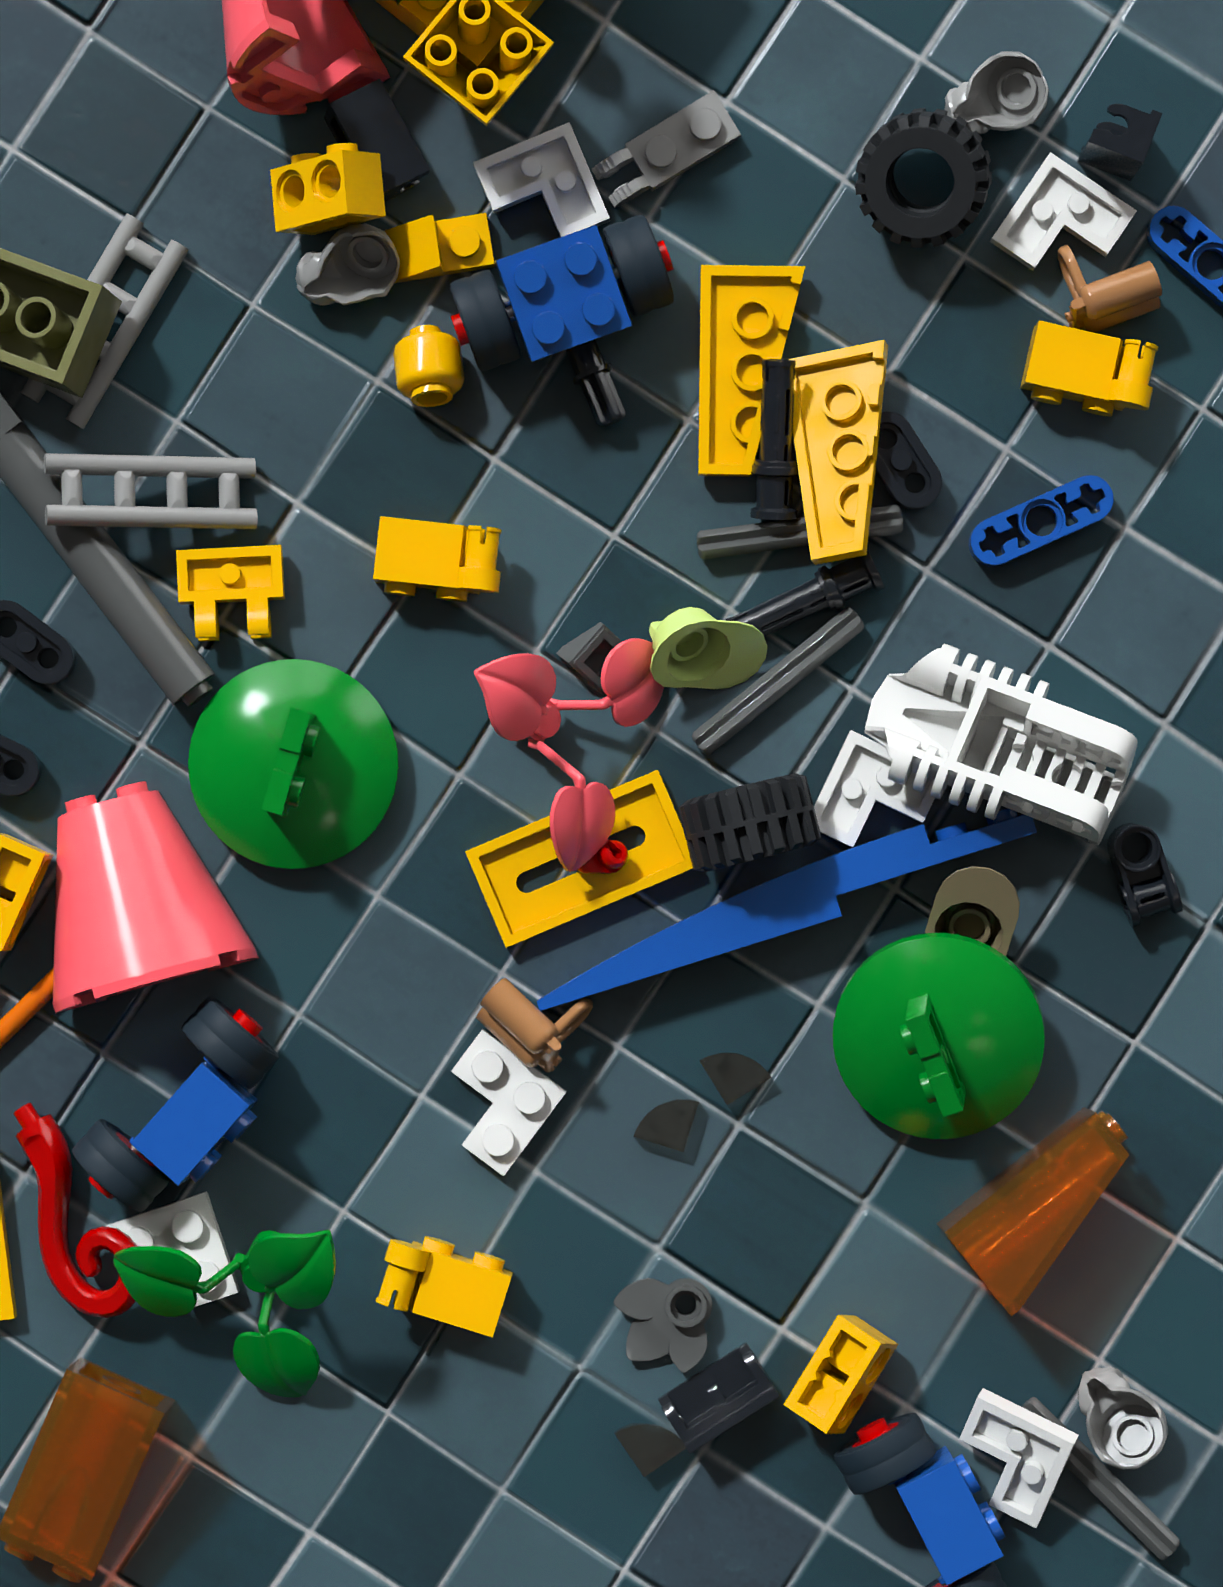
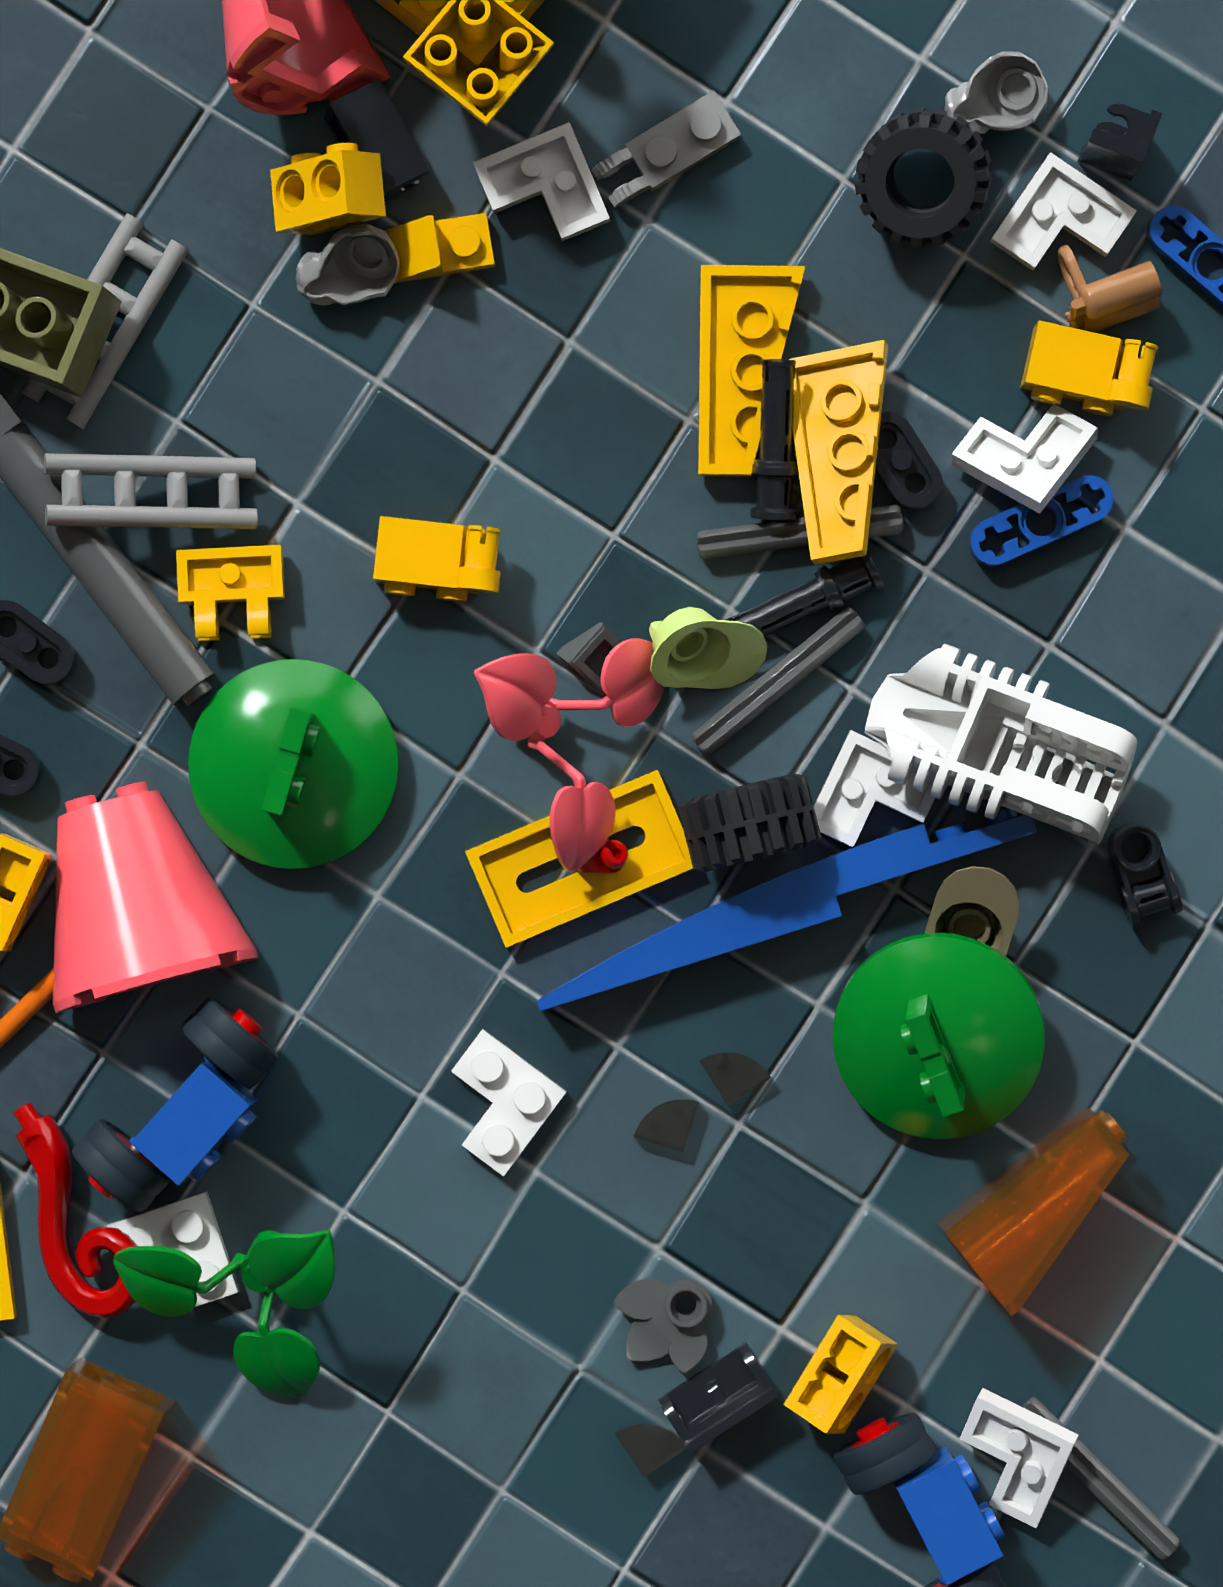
yellow hinge [375,1236,513,1338] -> none
yellow head [393,325,464,407] -> none
brick [450,215,674,371] -> none
medium nougat piece [476,978,593,1073] -> none
black axle [566,339,626,427] -> none
light grey hair [1077,1366,1169,1469] -> none
none -> white plate [952,404,1098,514]

